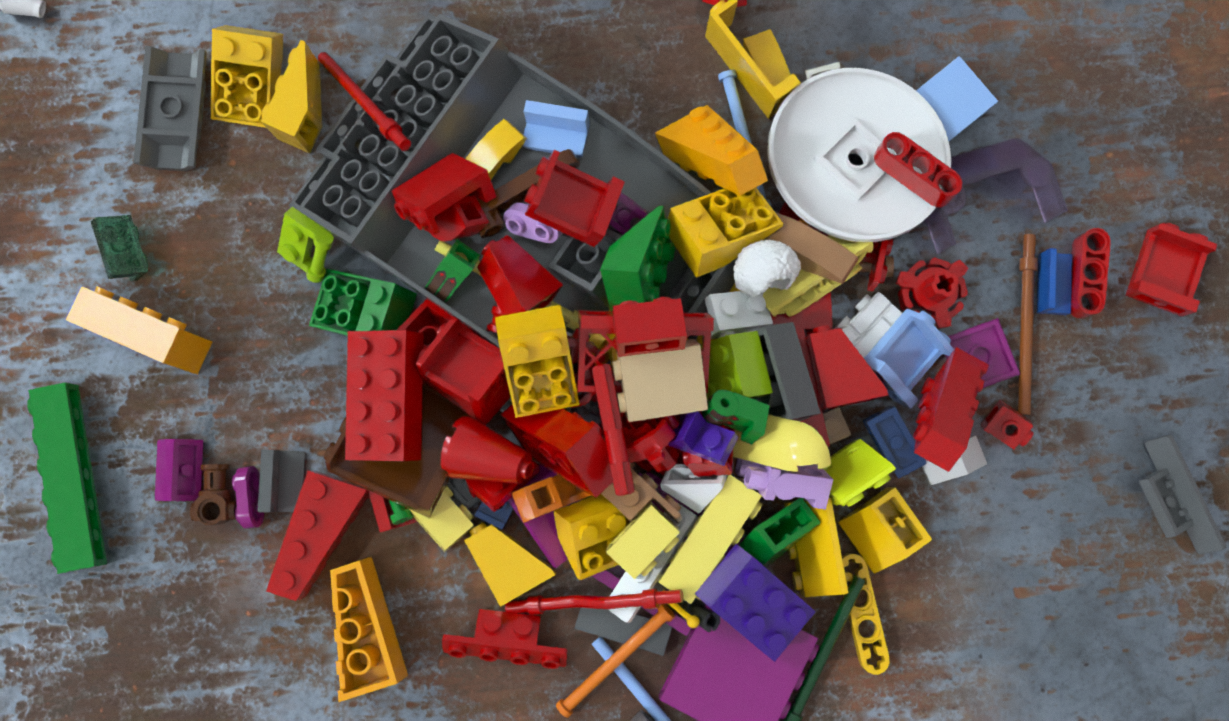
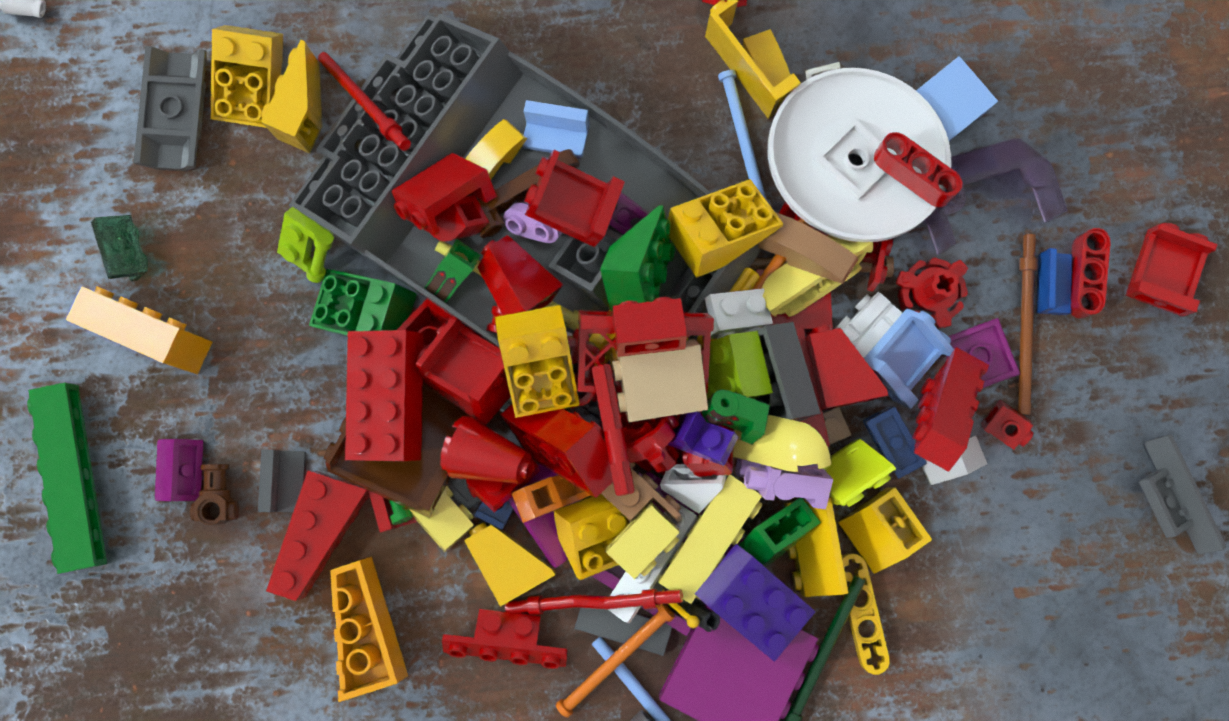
magenta plate [232,466,264,529] -> none
light orange wedge [655,105,768,196] -> none
white hair [733,239,801,297] -> none

